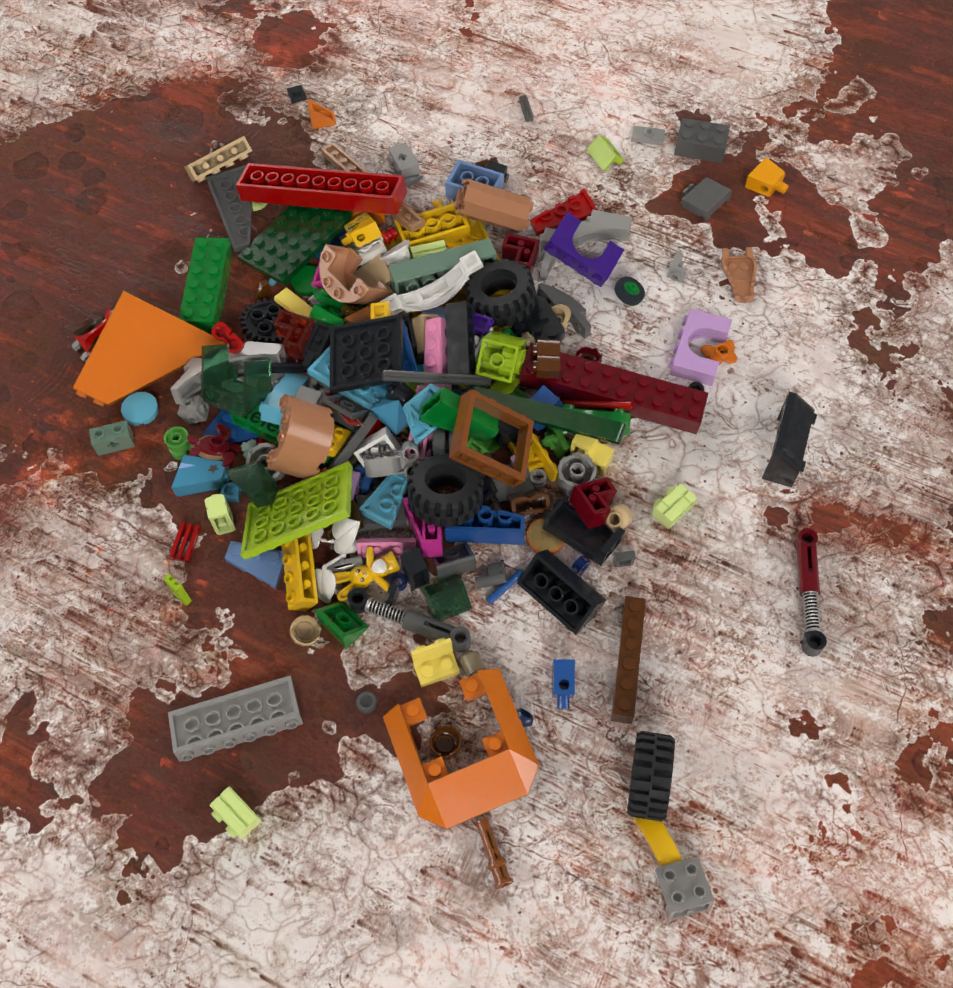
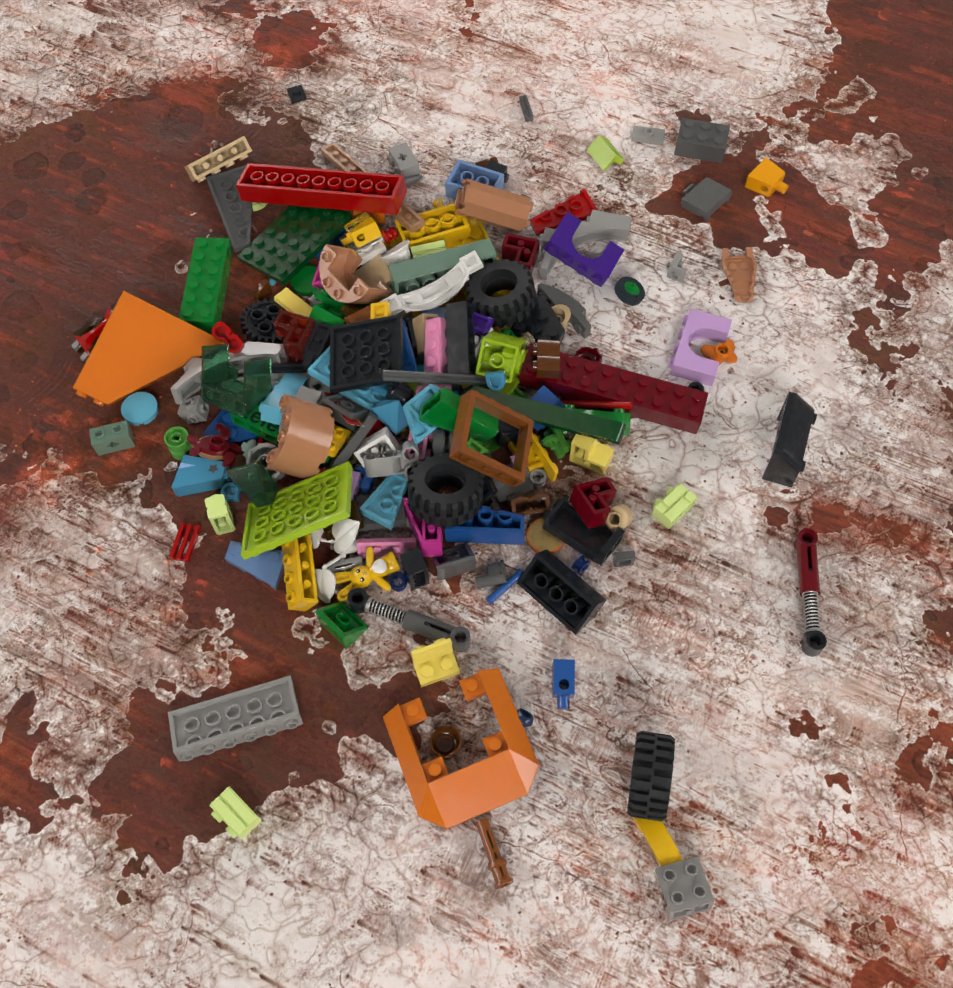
lime tile [164,573,192,606] -> none
tan hair [290,615,321,646] -> none
orange slope [307,99,336,129] -> none
dark grey tile [356,691,377,714] -> none
black tile [385,583,400,607] -> none
clear green slope [420,574,472,621] -> none
dark tan brick [459,650,486,677] -> none
light grey brick [557,452,597,496] -> none
reddish brown arch [611,596,646,724] -> none
none -> dark azure tile [485,370,506,391]

